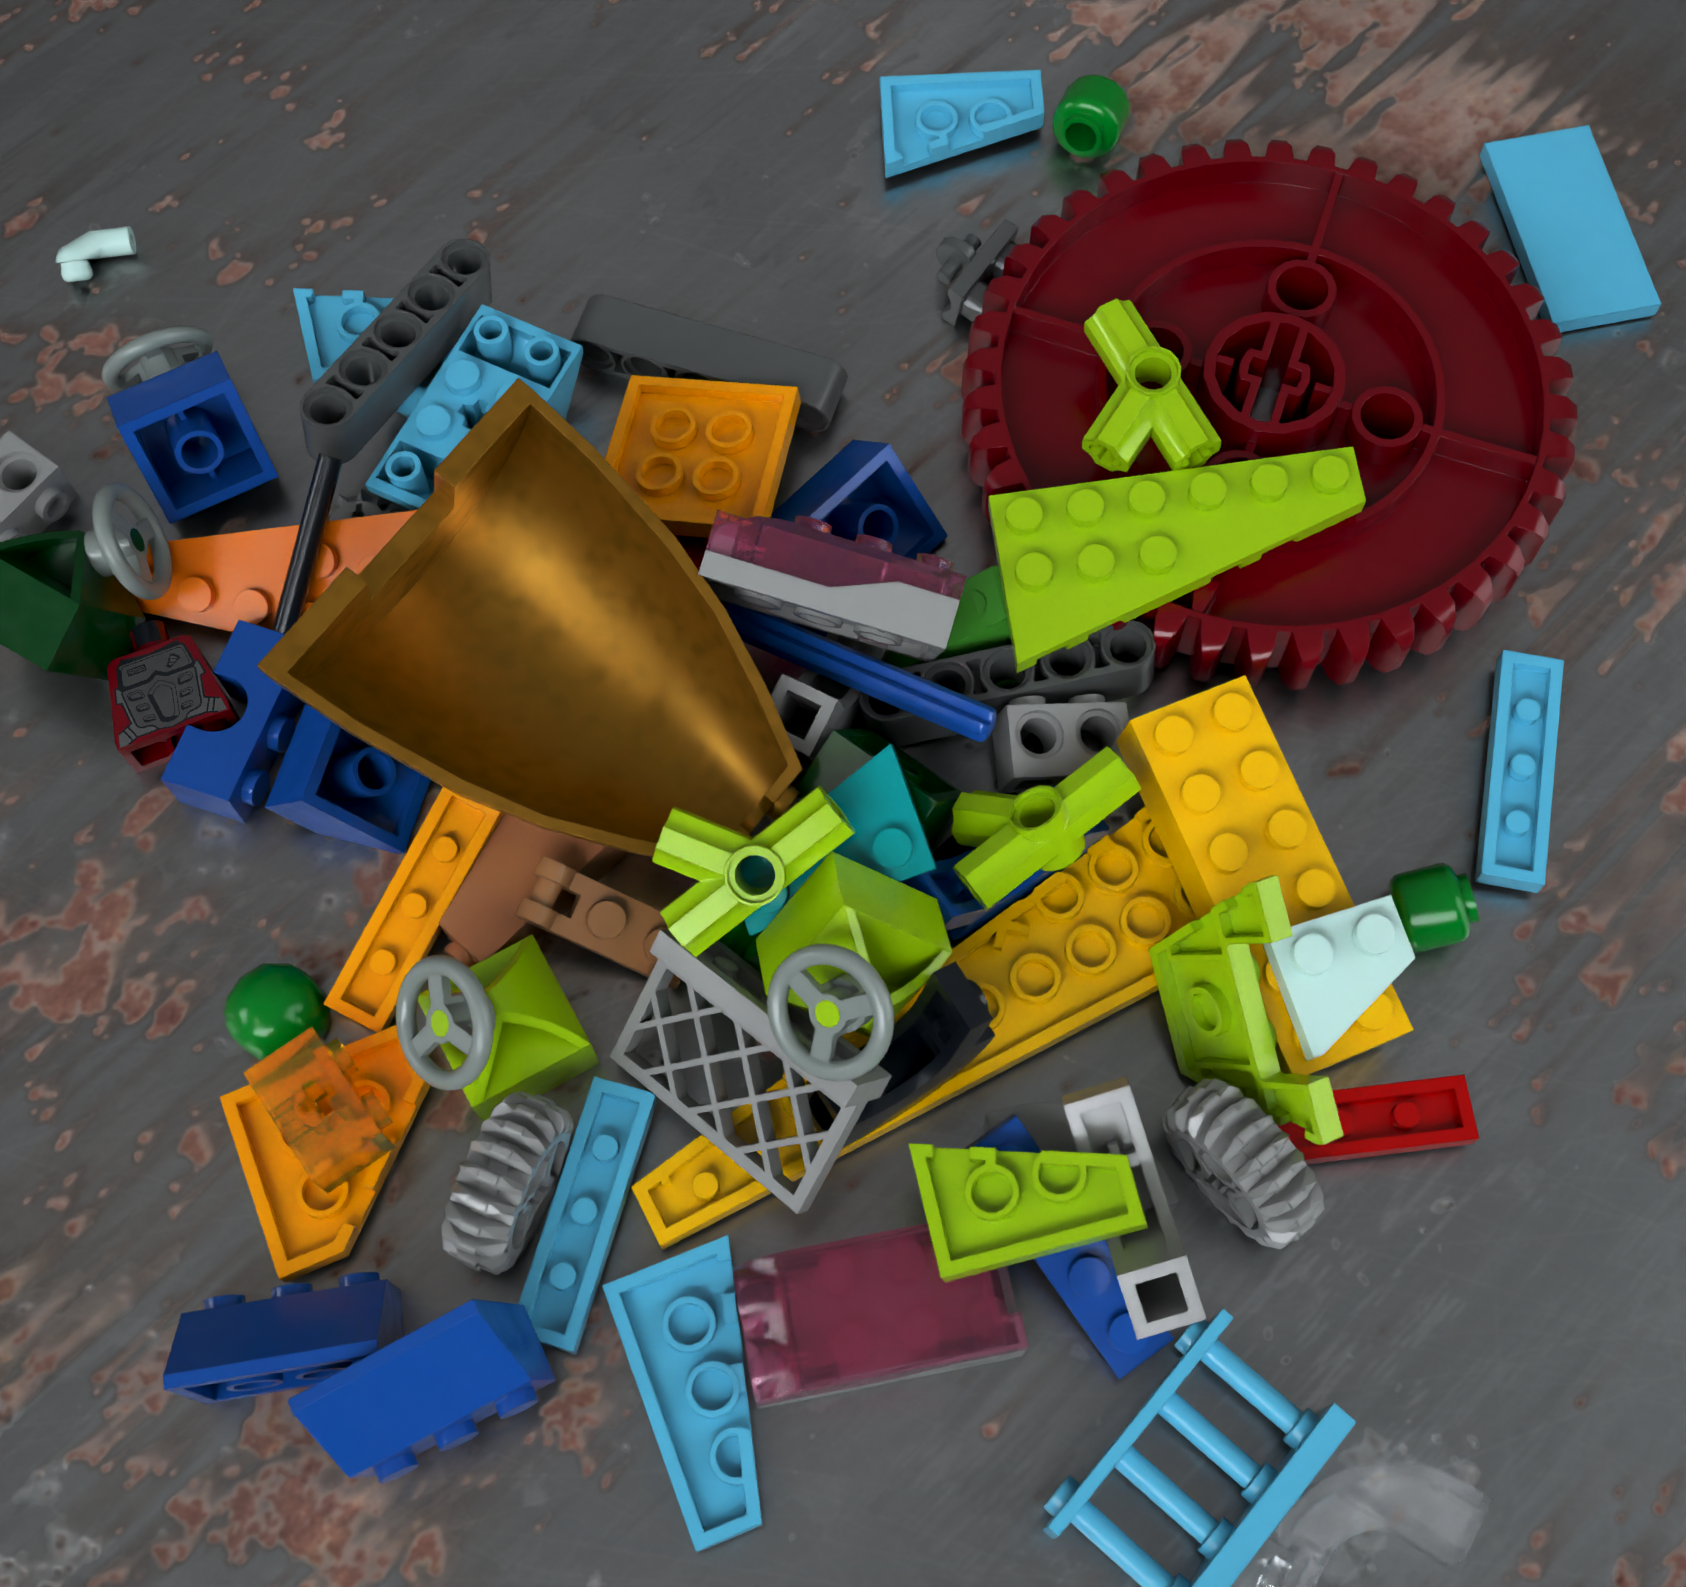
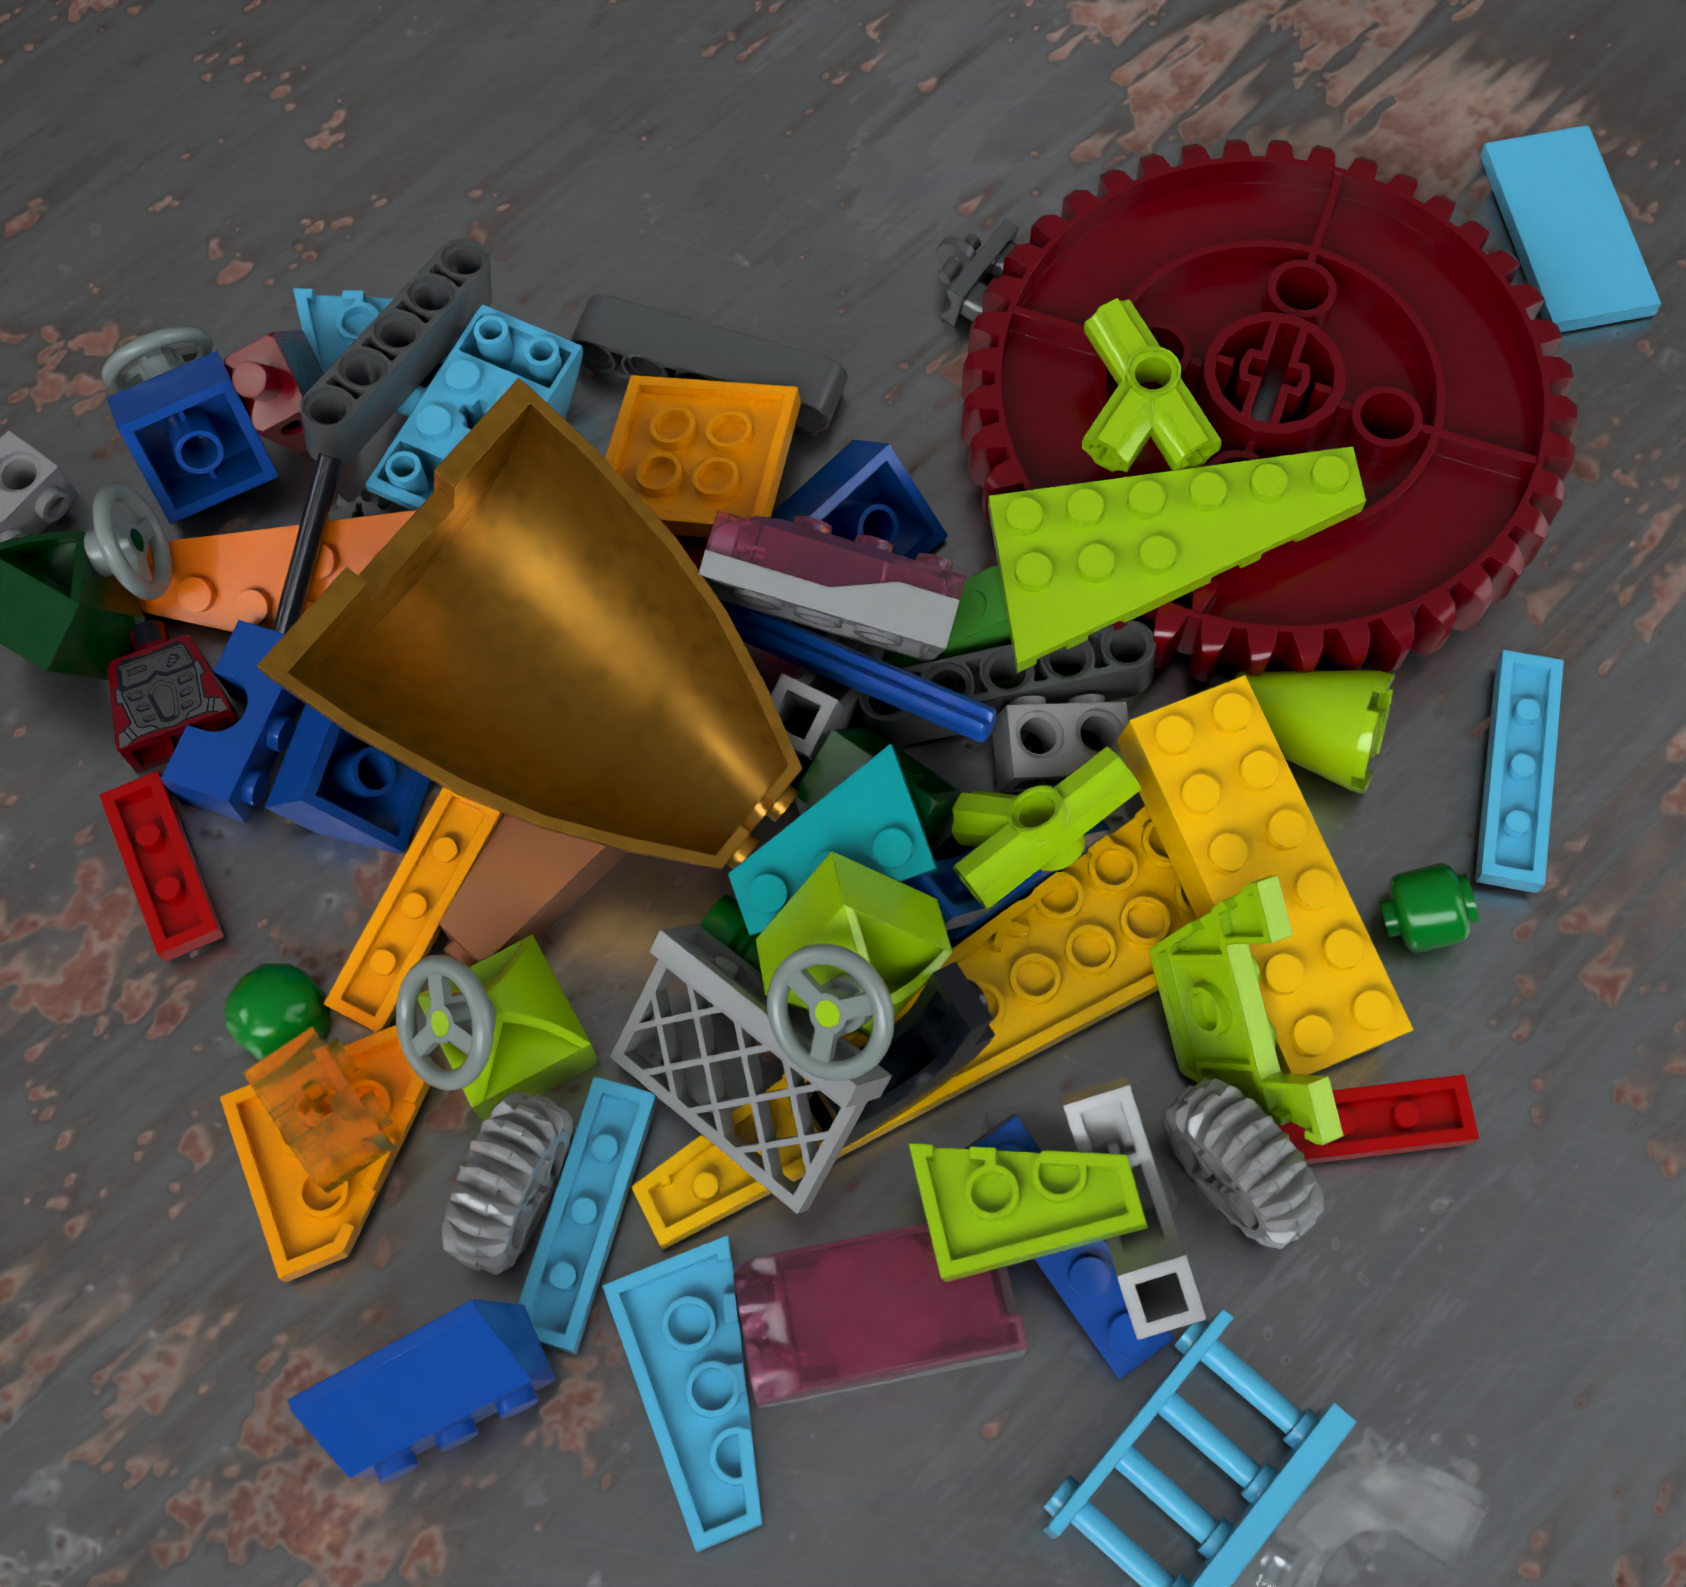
light aqua arm [56,226,137,282] -> none
blue slope [163,1272,404,1404] -> none
medium nougat plate [515,856,681,989] -> none
lime piece [652,786,856,958] -> none
medium azure wing [880,70,1045,178] -> none
green head [1053,74,1130,159] -> none
light aqua wing [1263,895,1416,1061] -> none
none -> red plate [99,770,225,962]
none -> dark red torso [224,330,324,455]
none -> lime cone [1223,670,1395,794]

